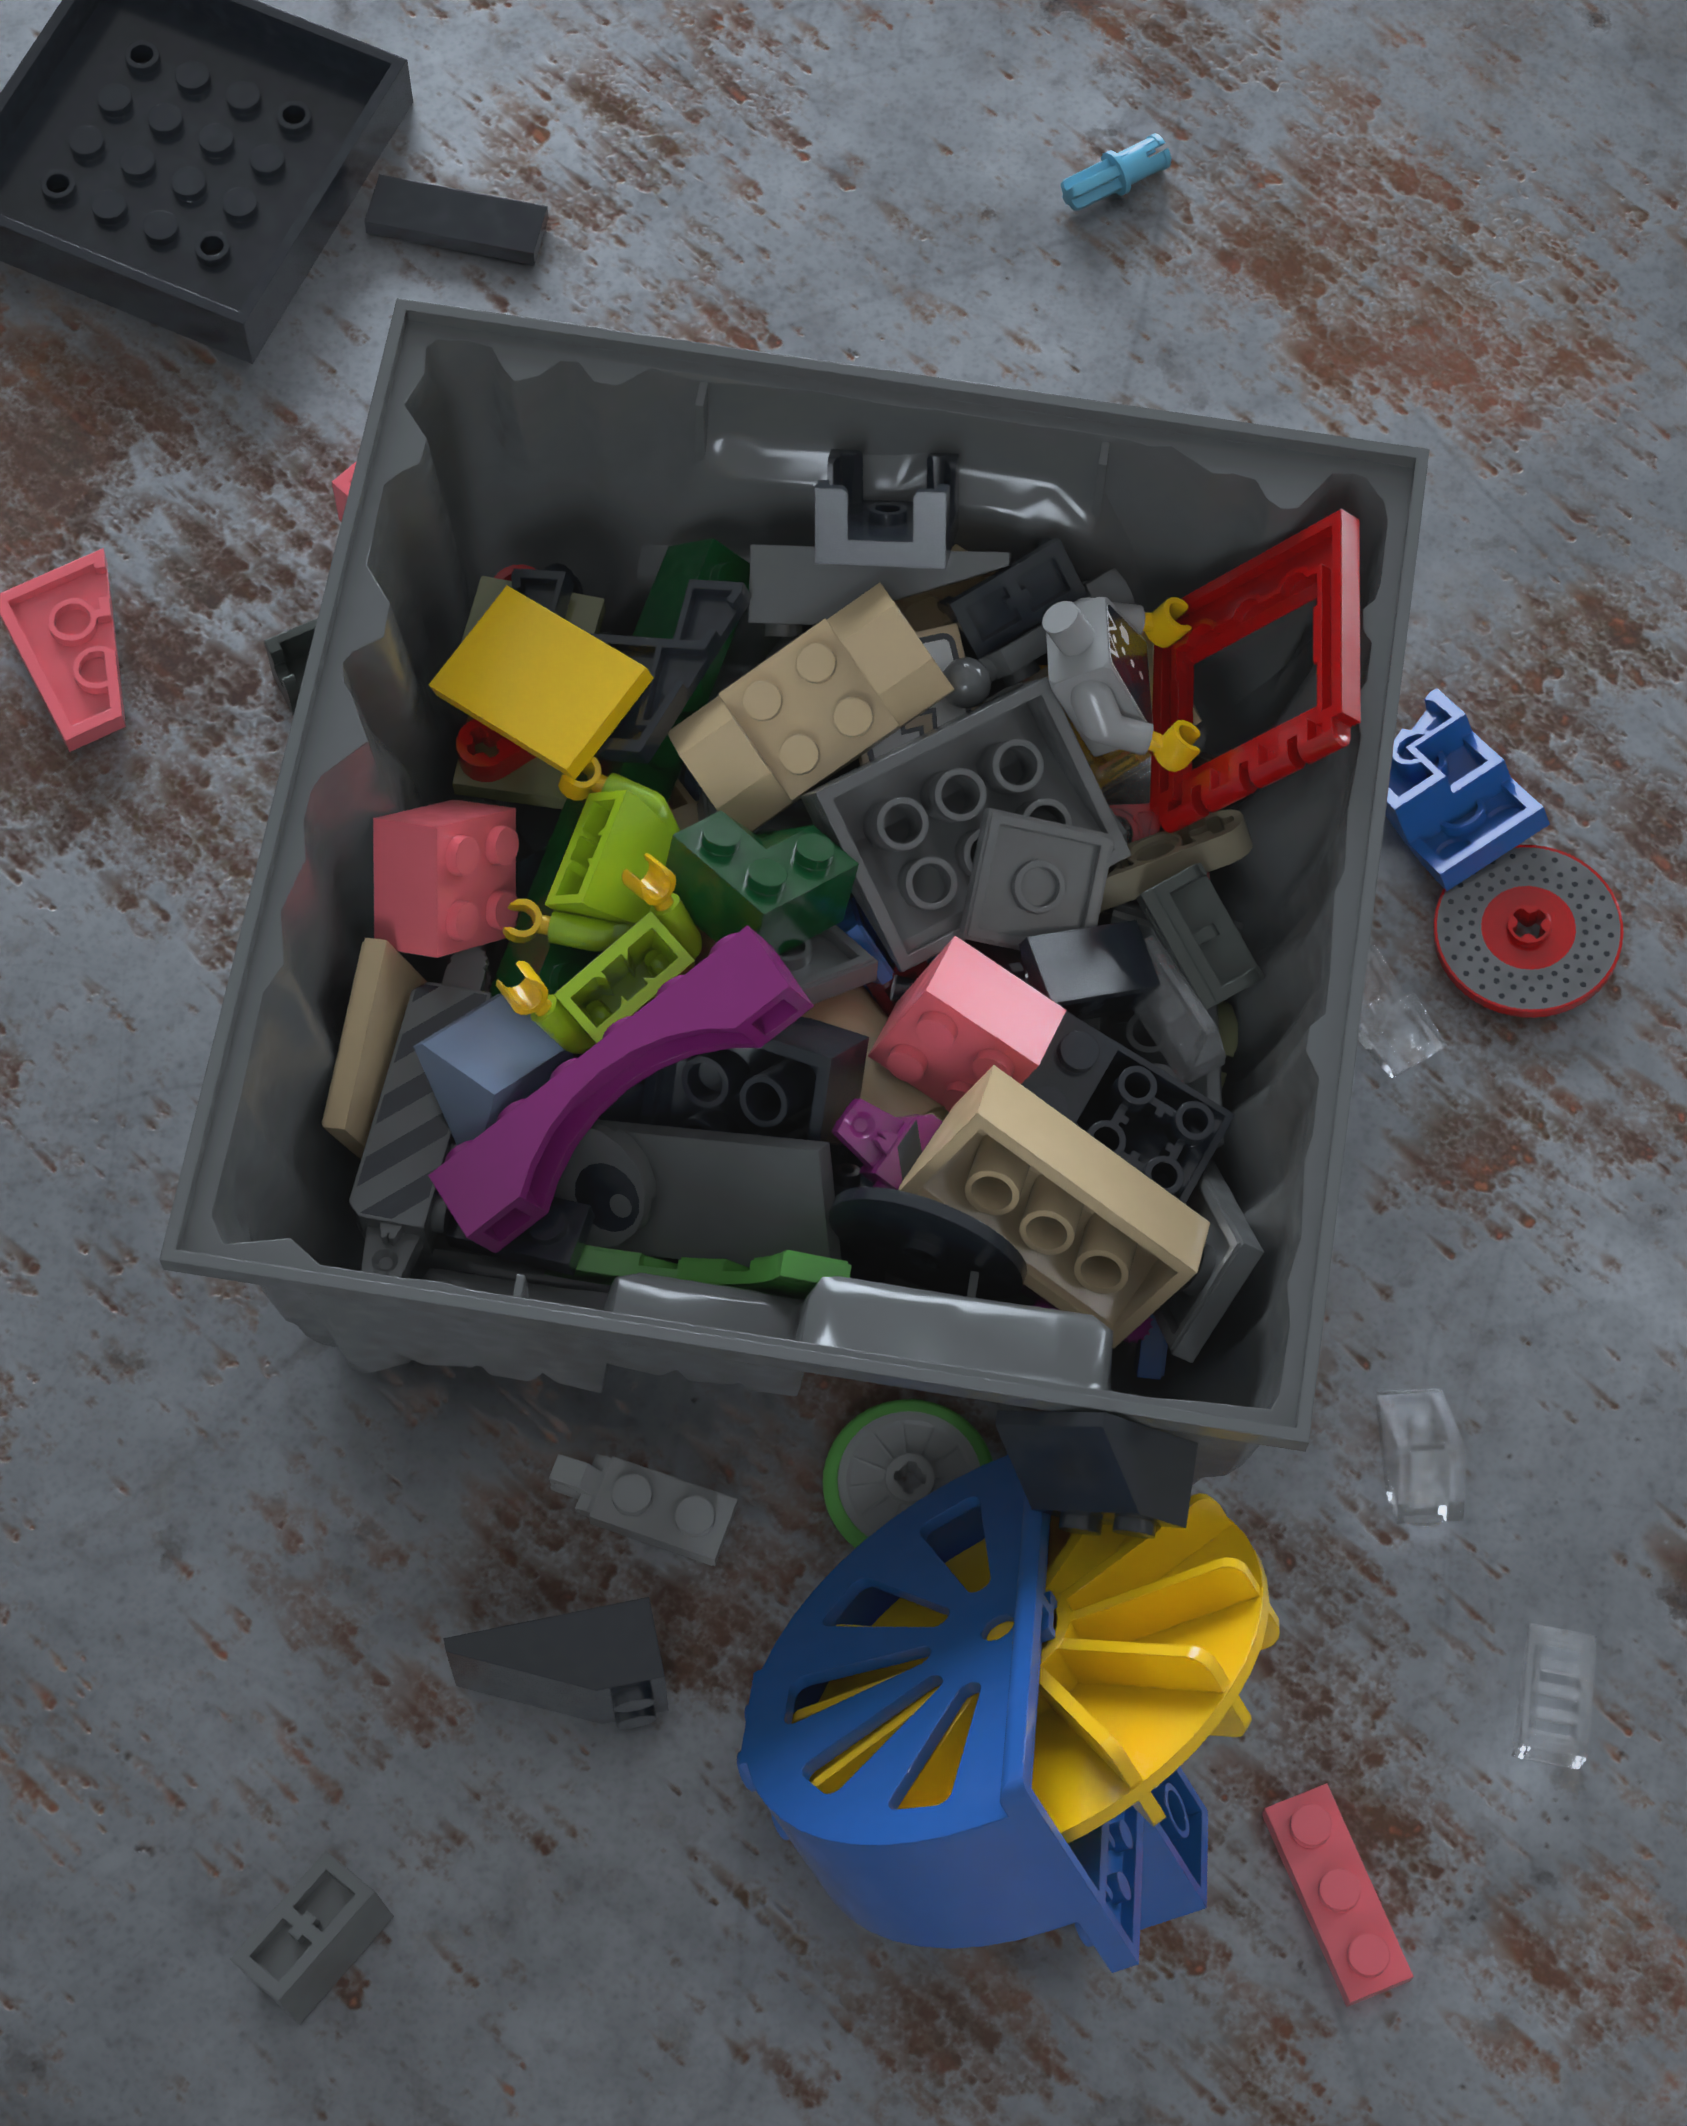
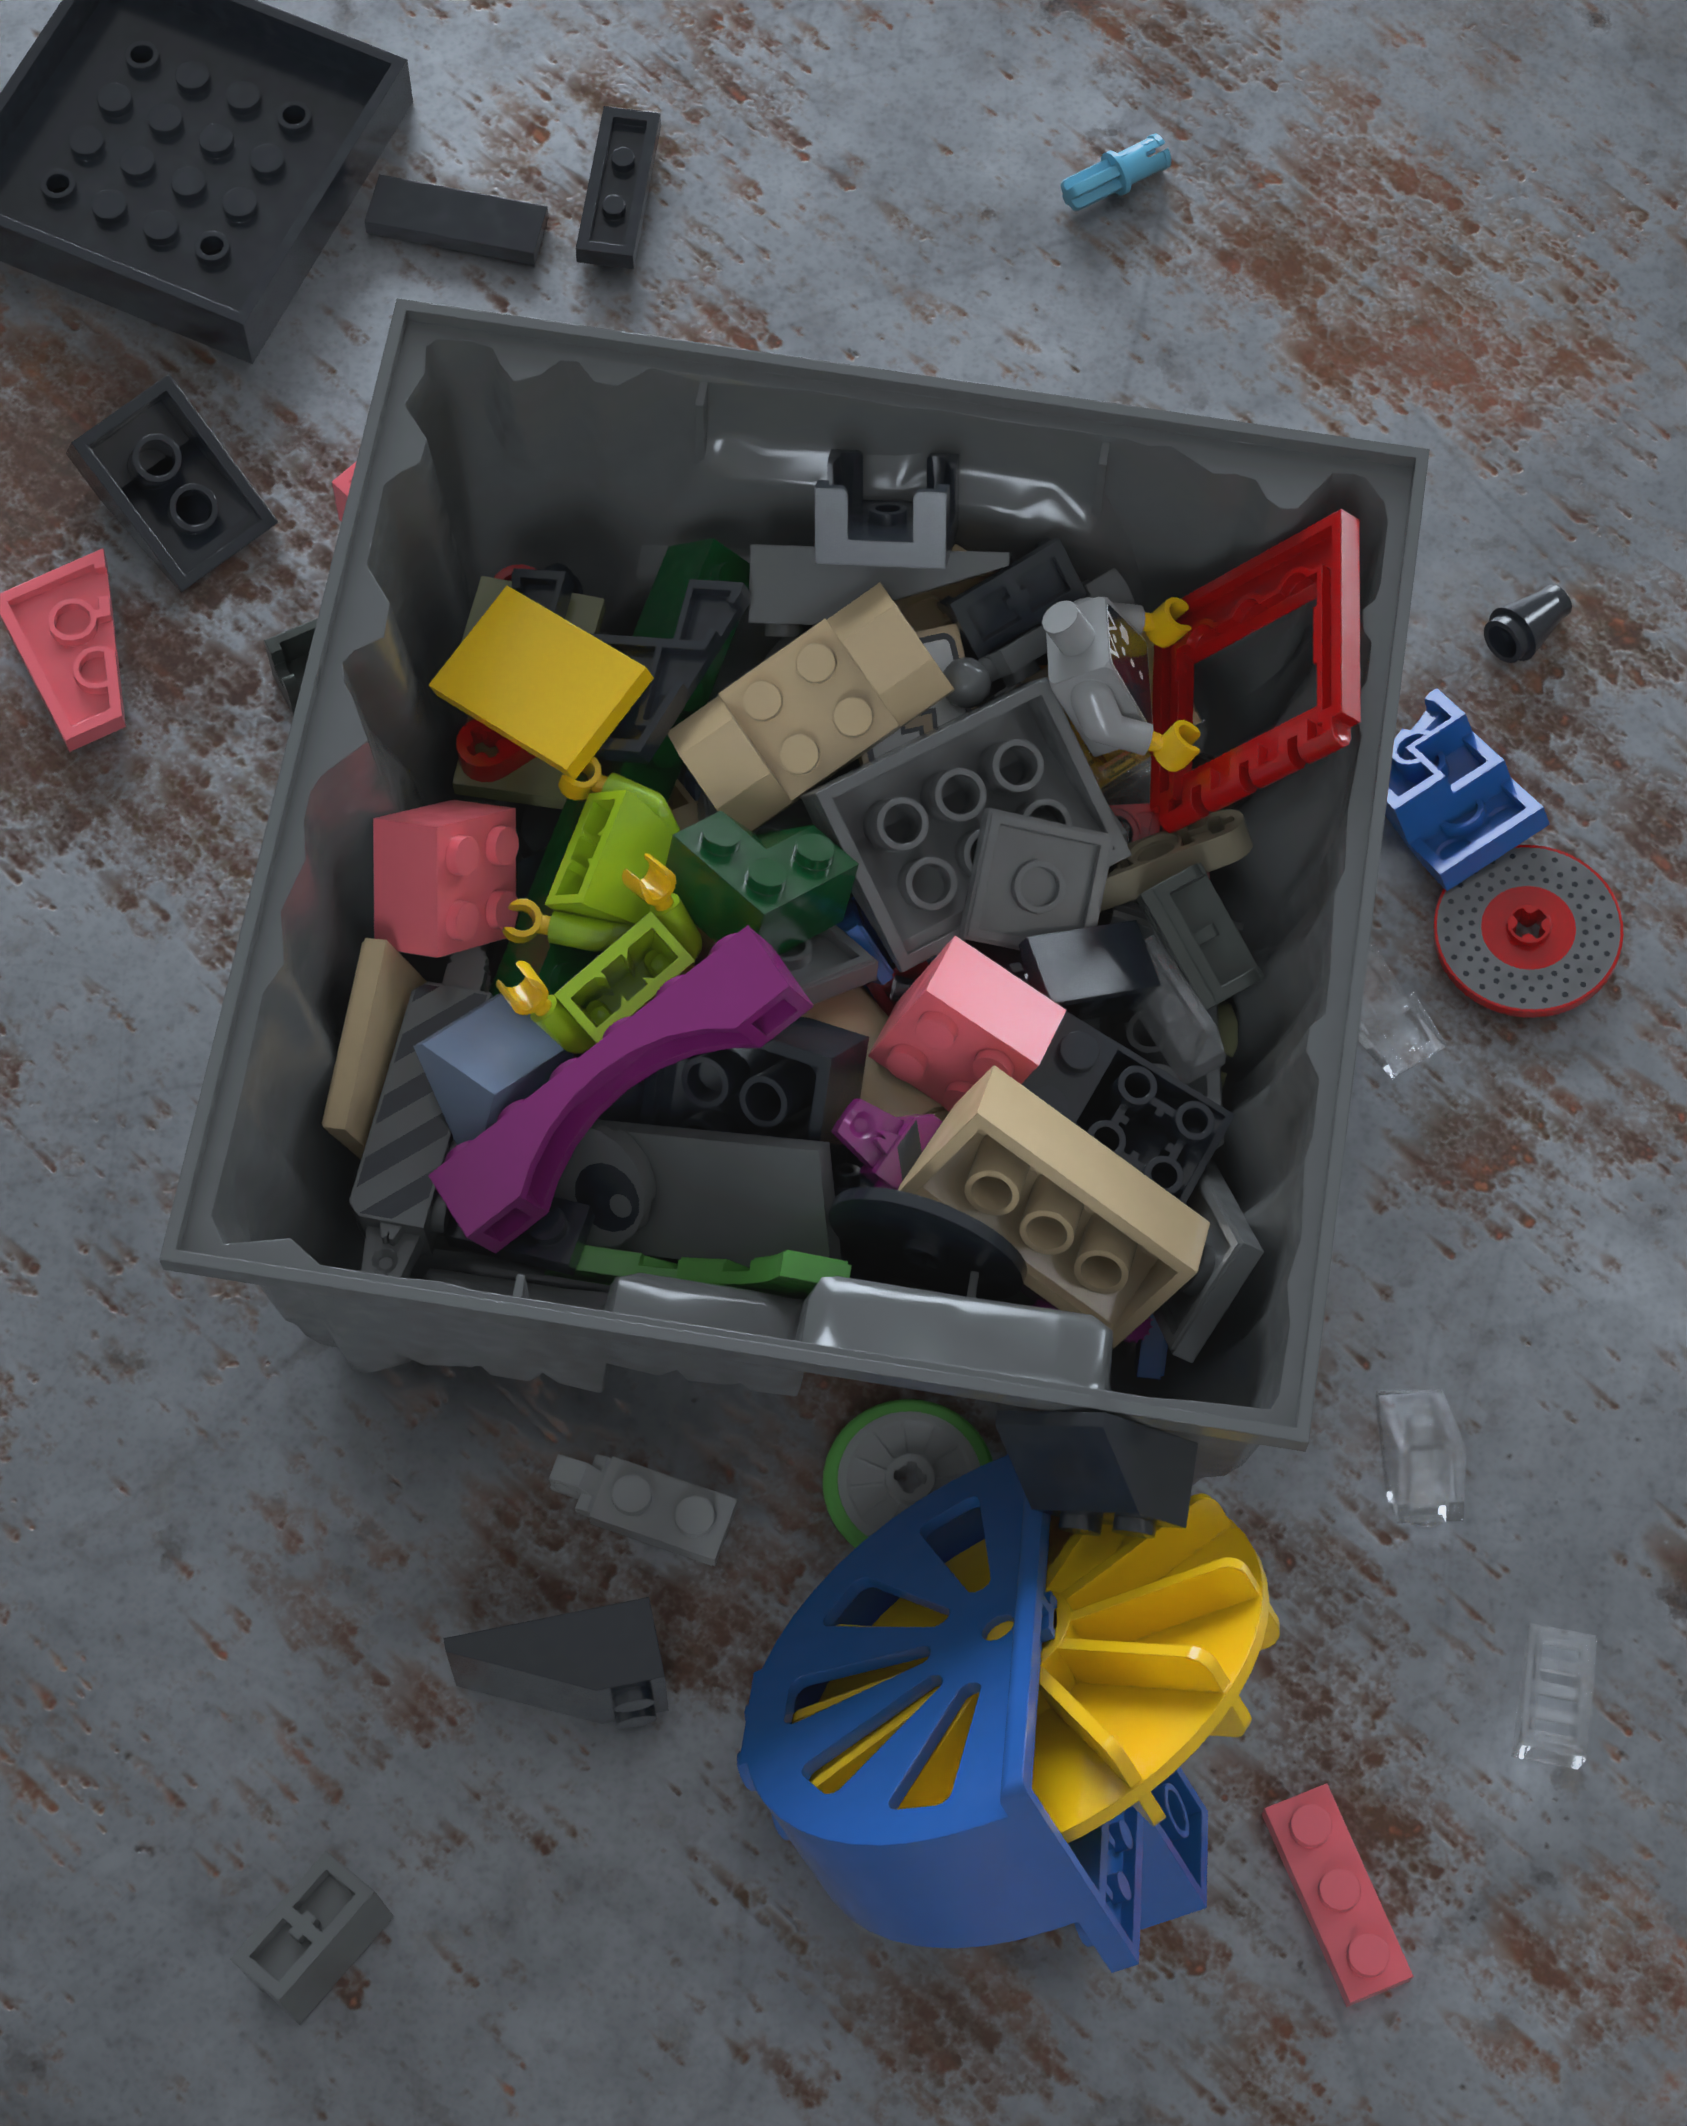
none -> black slope [66,374,278,593]
none -> black plate [576,106,661,269]
none -> black cone [1484,584,1572,663]

